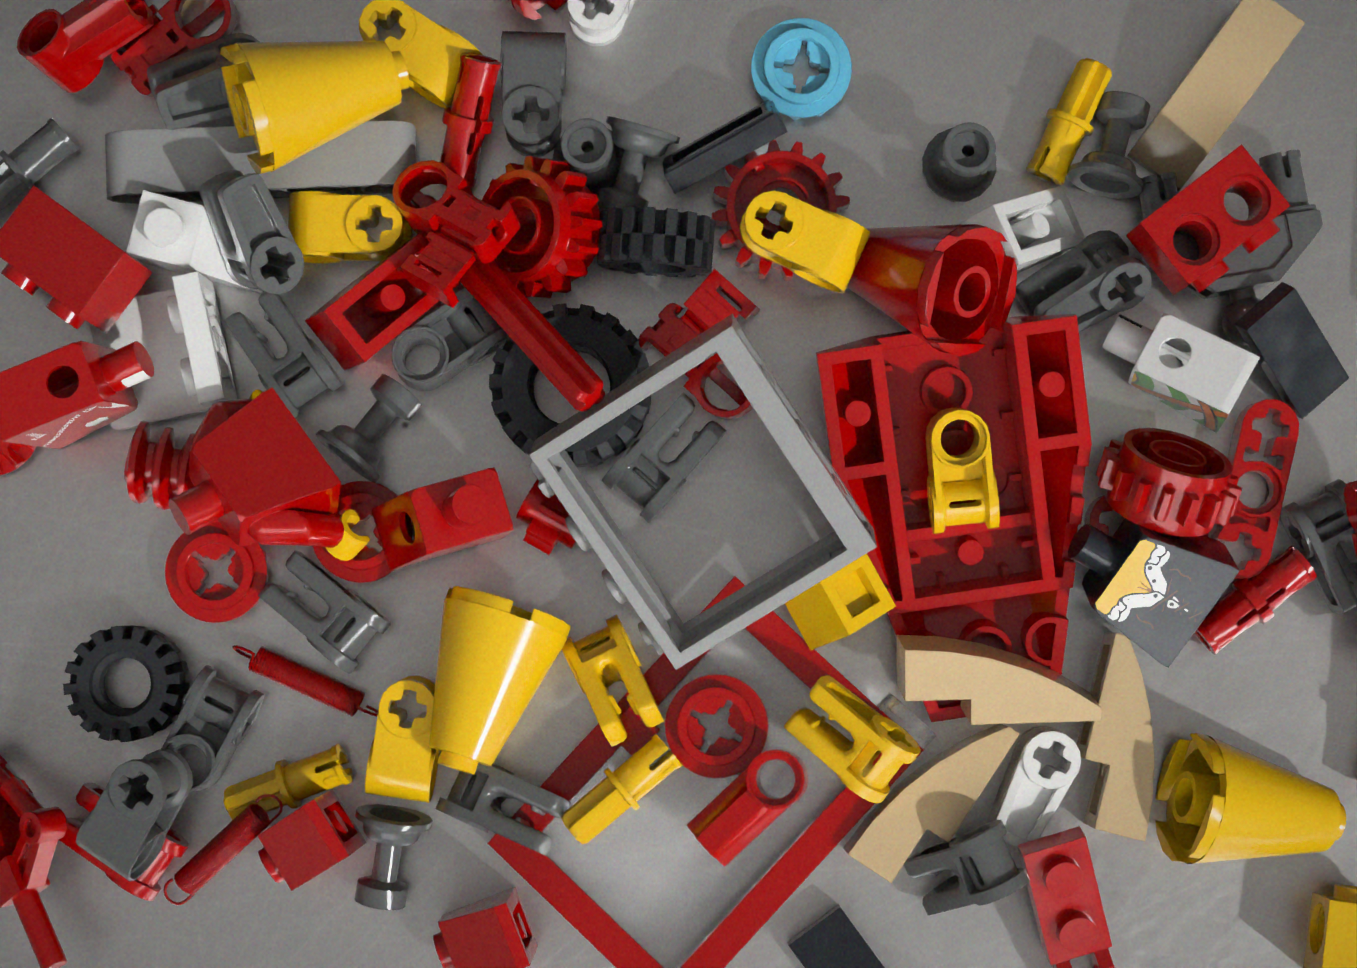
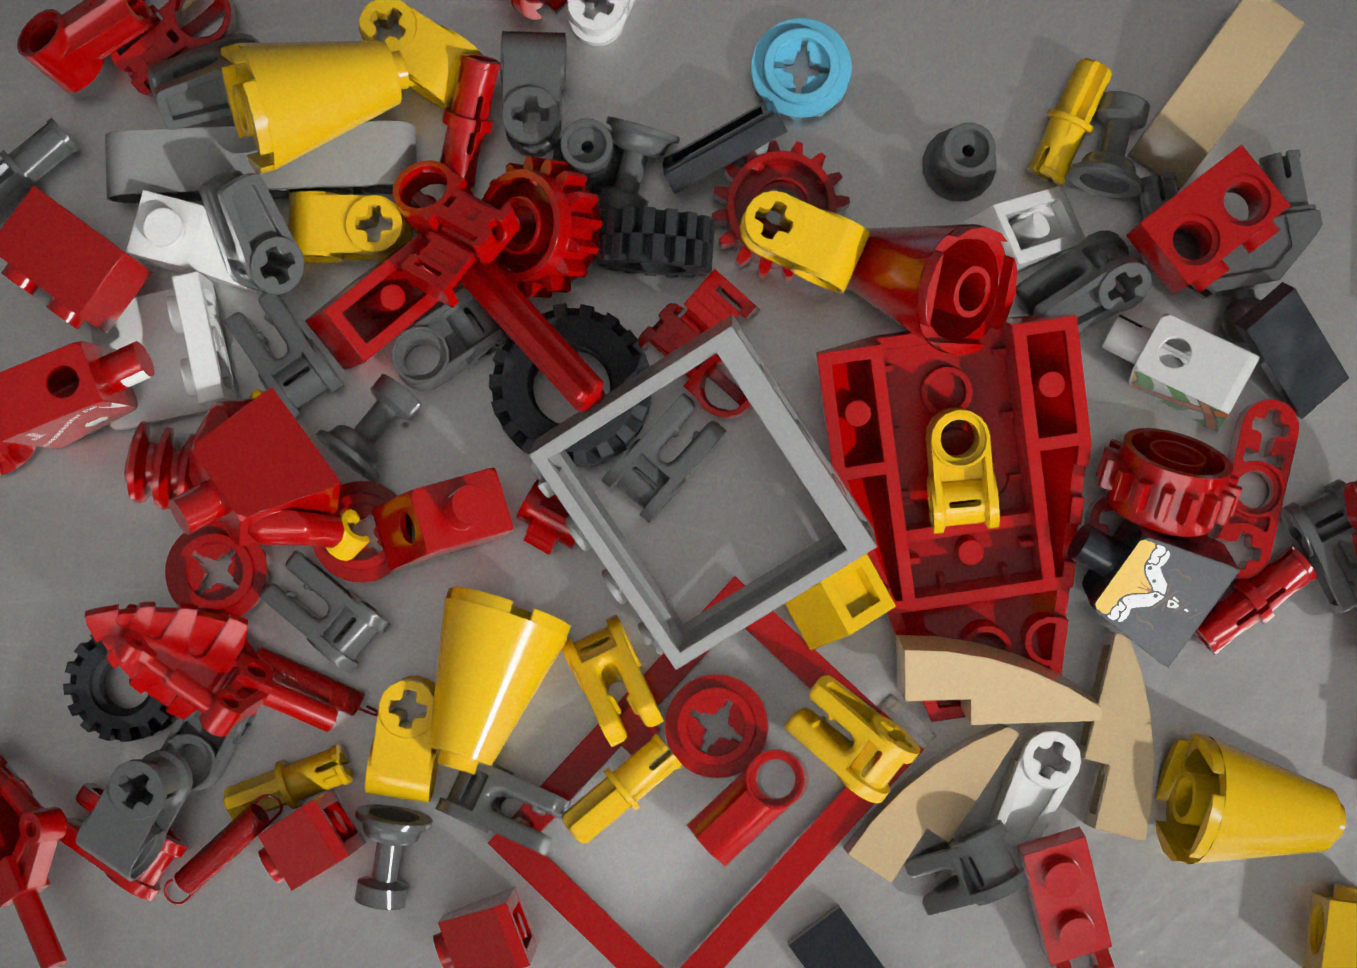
none -> red bar [85,602,338,737]

